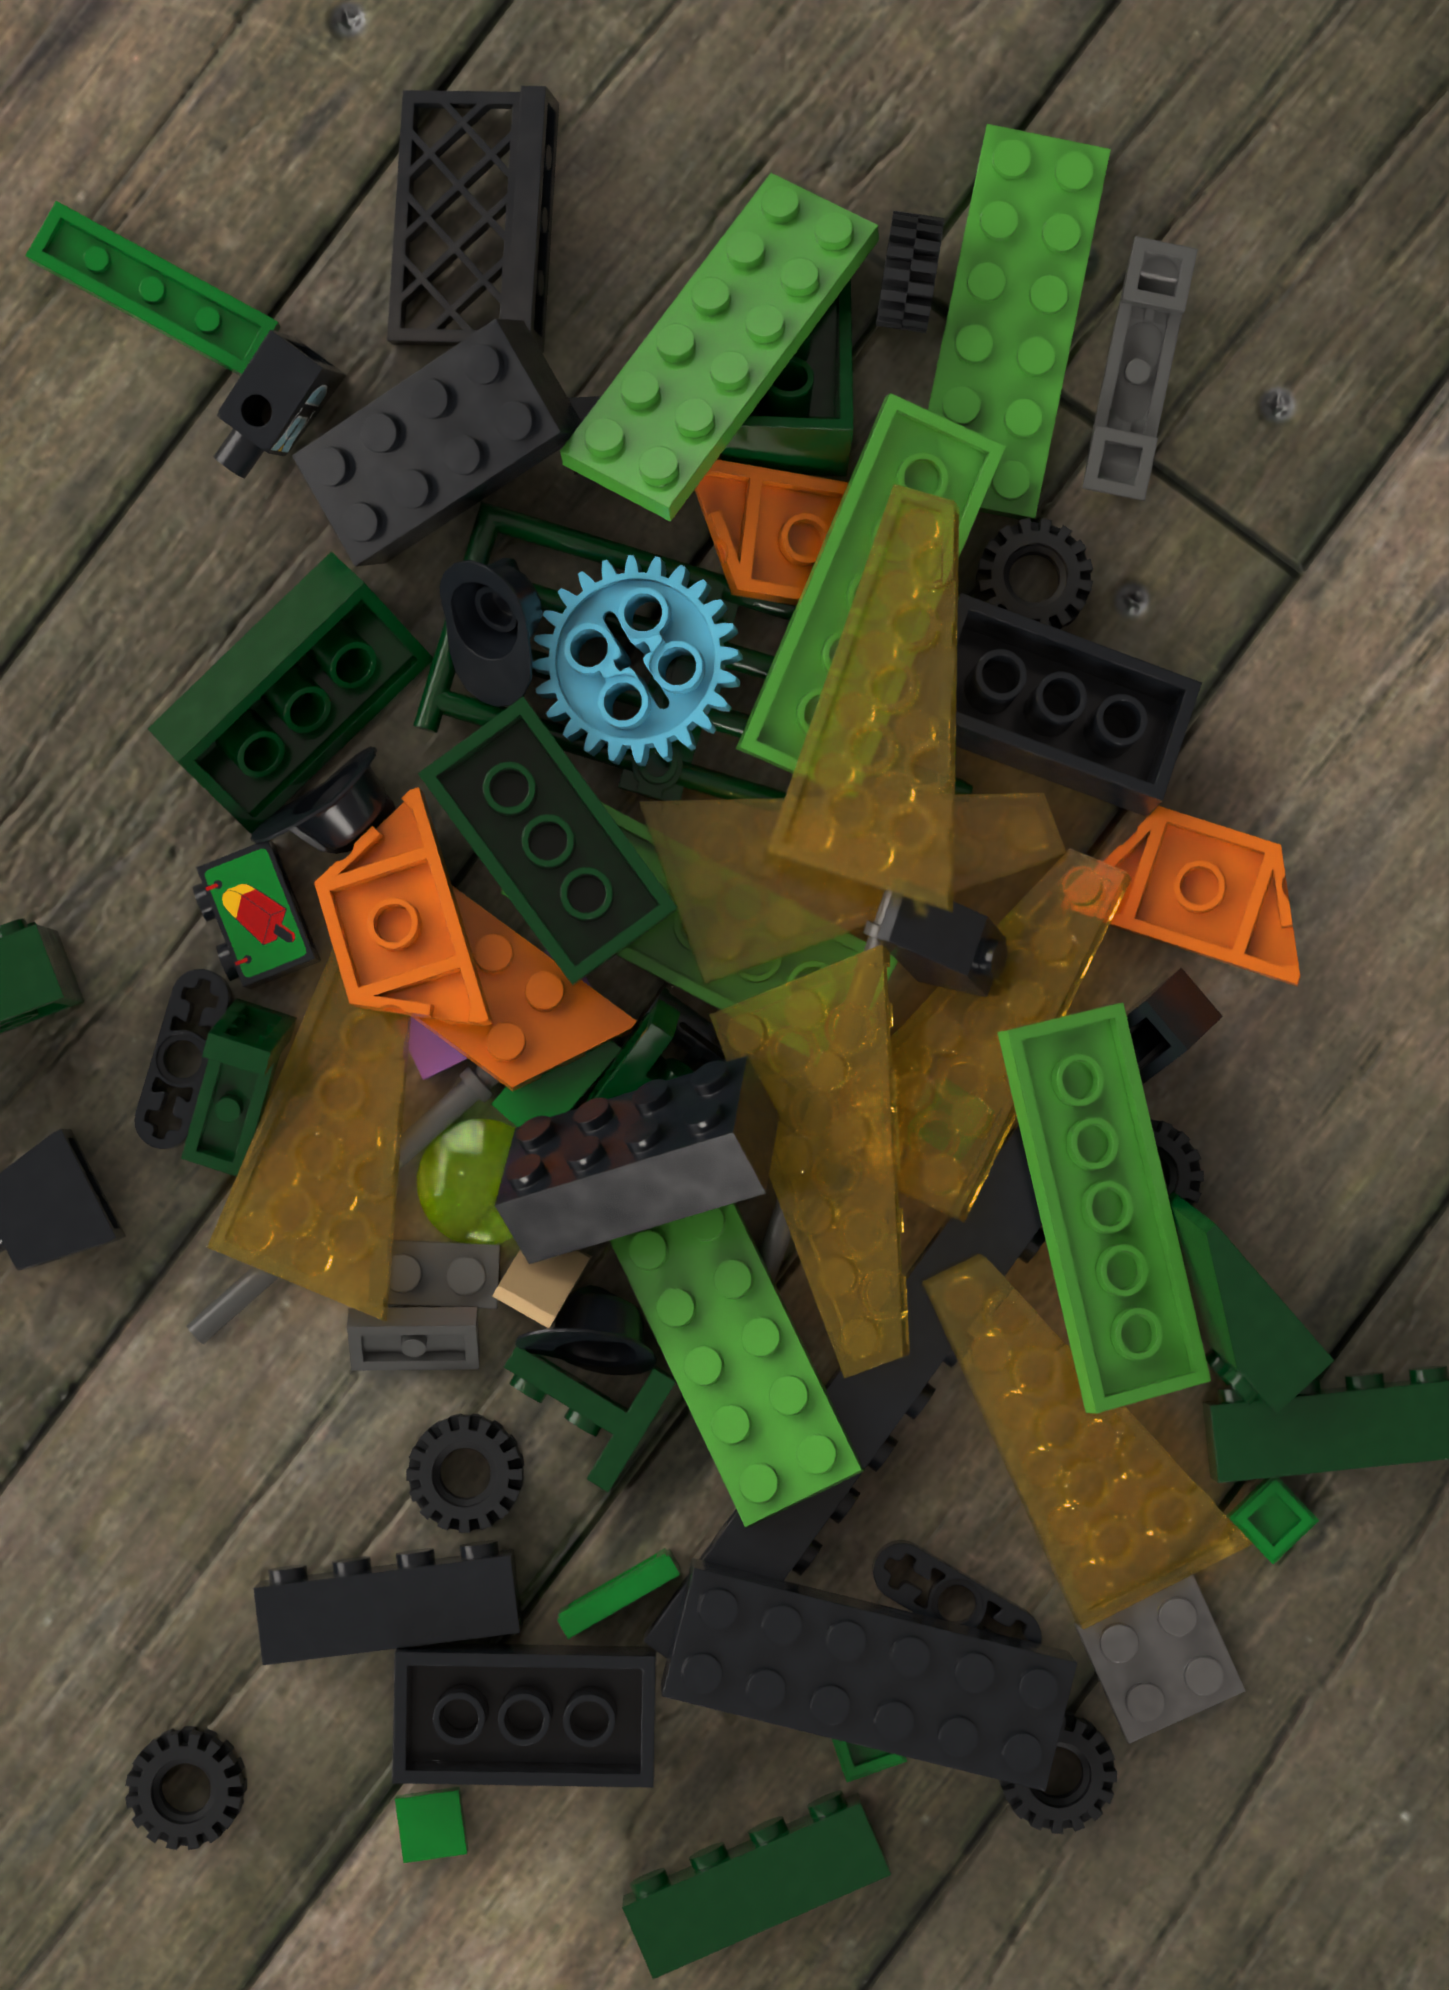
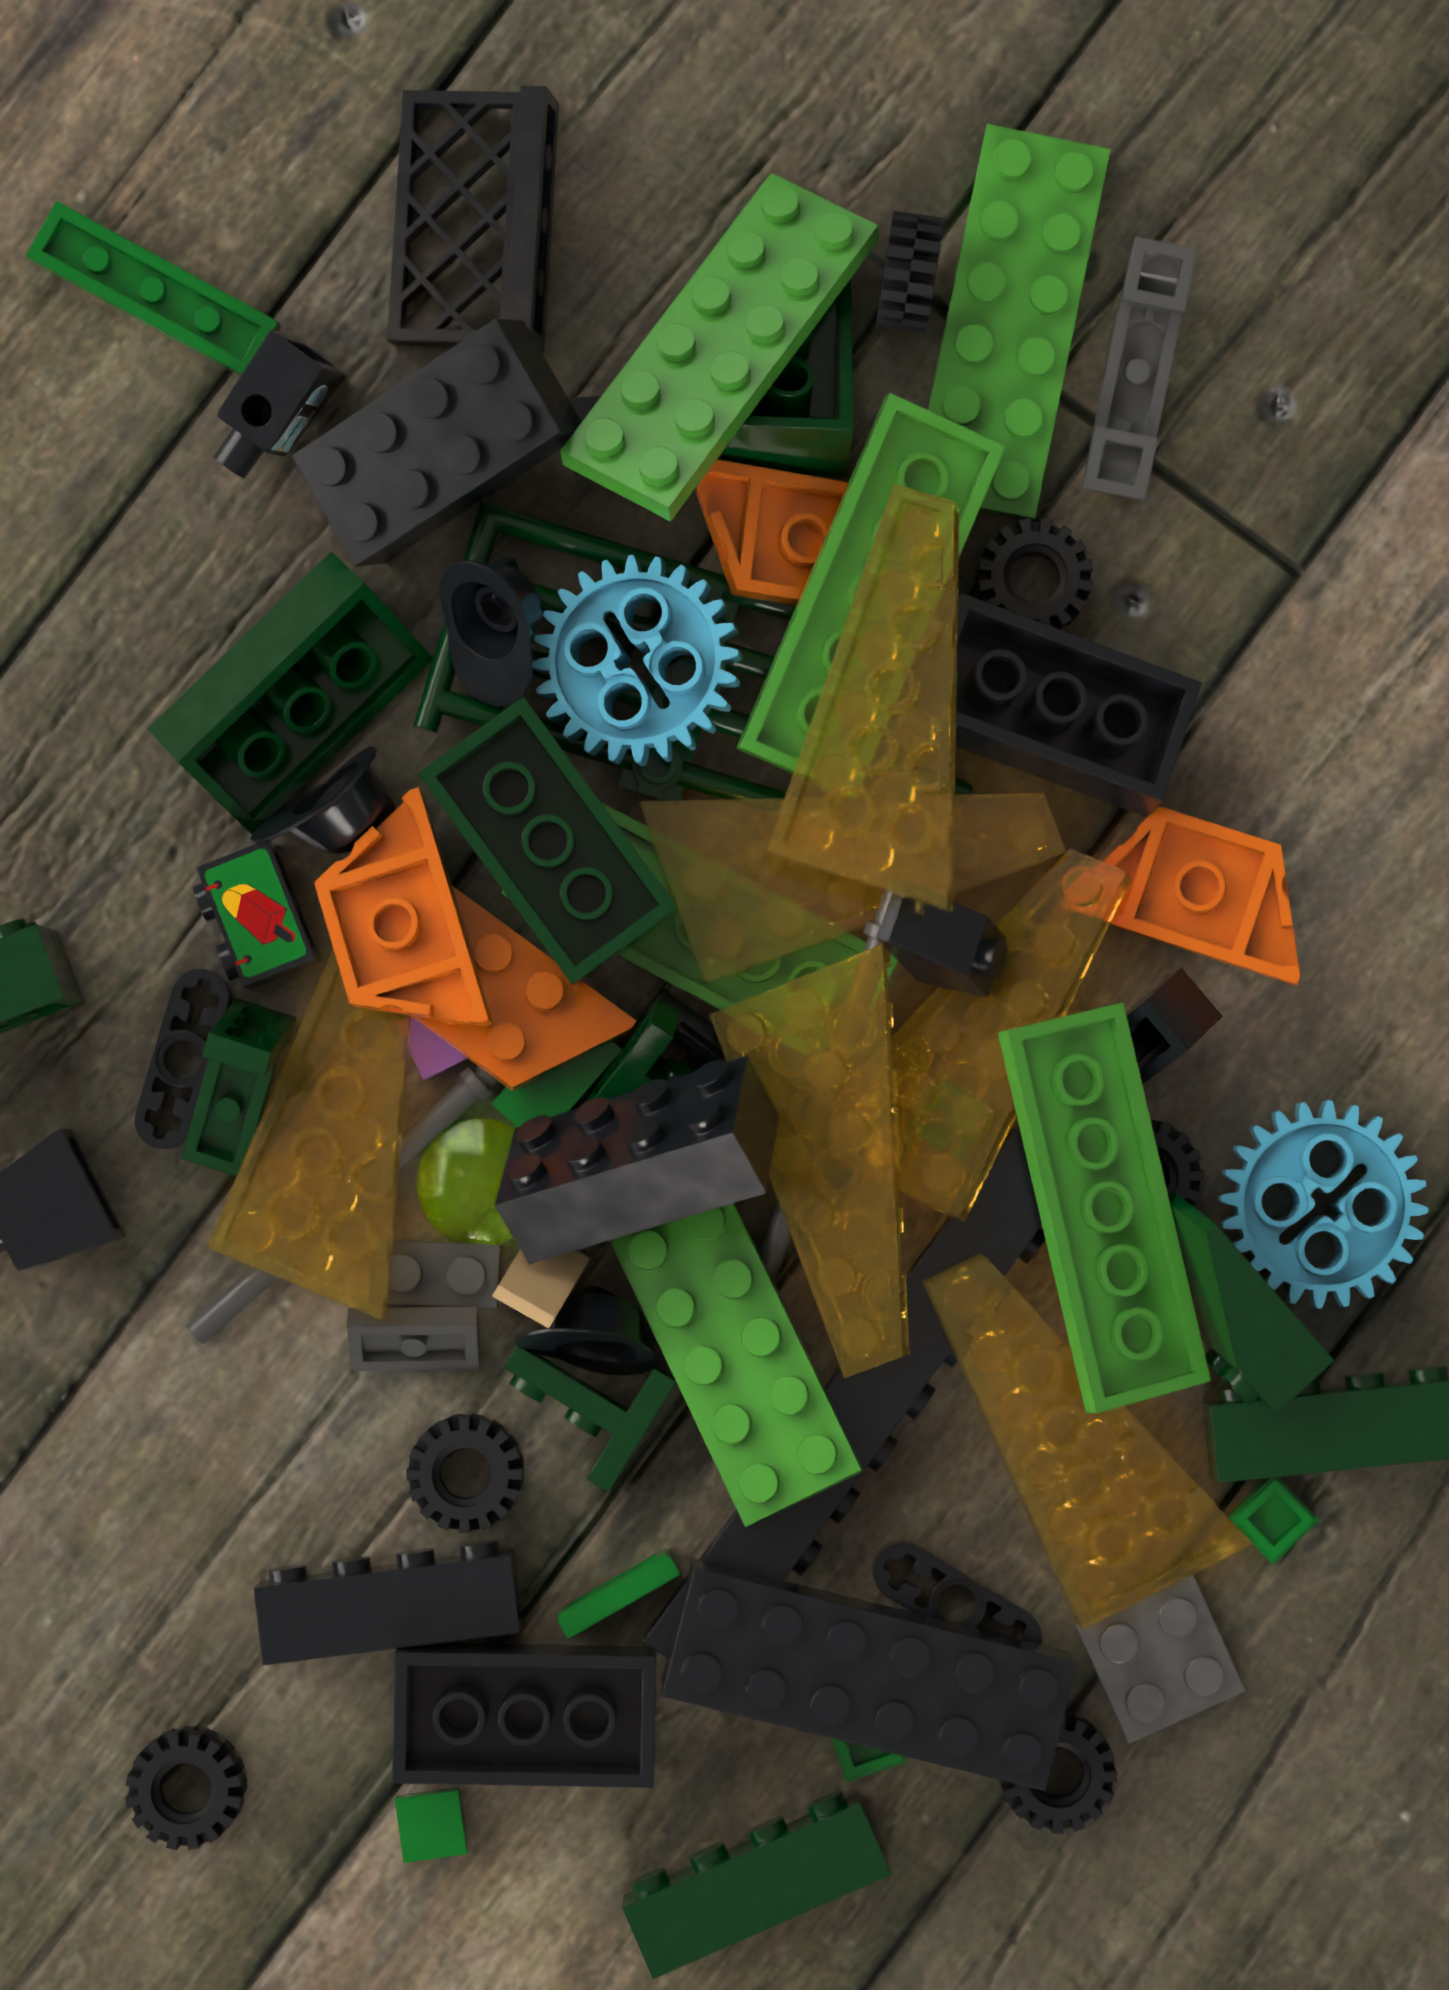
none -> medium azure gear [1217,1100,1429,1309]

